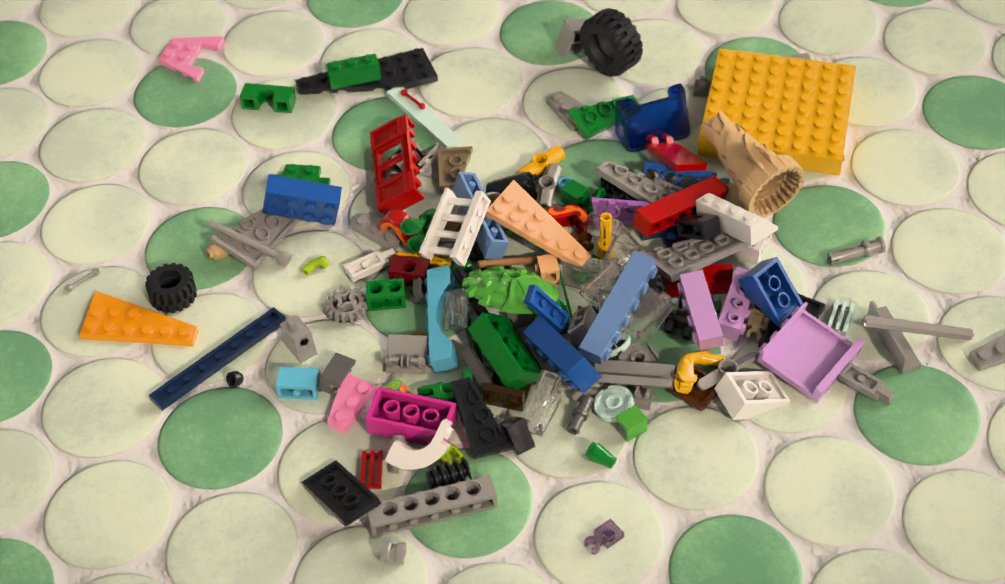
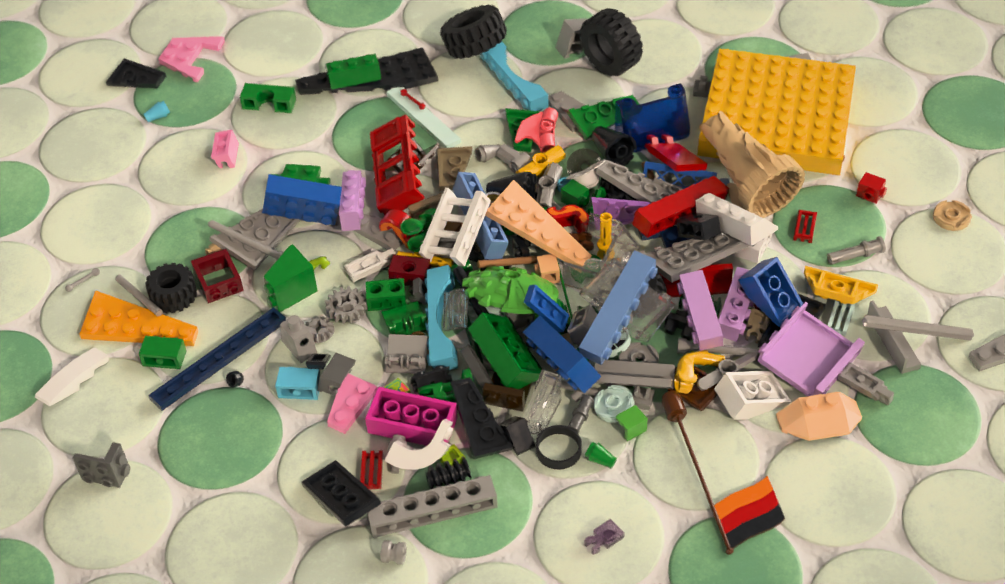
none -> white slope [35,347,109,406]
none -> dark grey bracket [72,442,130,488]
none -> black wing [106,58,167,89]
none -> light grey bar [115,275,163,316]
none -> green brick [139,336,187,369]
none -> medium azure cone [143,101,170,123]
none -> dark red window [191,249,244,304]
none -> bright pink hinge [211,130,239,168]
none -> green slope [264,244,318,312]
none -> light grey gear [306,317,334,343]
none -> black tile [306,354,331,369]
none -> lavender brick [339,170,366,231]
none -> green hinge [381,301,427,335]
none -> dark tan tile [408,193,442,220]
none -> black hinge [410,366,453,393]
none -> black tyre [440,4,507,59]
none -> light grey cone [475,144,501,162]
none -> medium azure arch [480,42,549,111]
none -> light grey piece [497,144,532,174]
none -> green wing [505,108,539,152]
none -> black bracket [512,235,531,257]
none -> coral pin [515,108,558,153]
none -> black tyre [536,425,582,470]
none -> white piece [566,159,606,189]
none -> clear smoke dish [567,148,601,176]
none -> black cone [591,126,637,166]
none -> flag [661,391,785,555]
none -> light grey piece [677,338,760,357]
none -> light nougat wedge [776,392,862,441]
none -> red tile [793,210,817,243]
none -> yellow wing [803,266,878,304]
none -> red brick [856,172,887,204]
none -> tan tile [933,200,972,231]

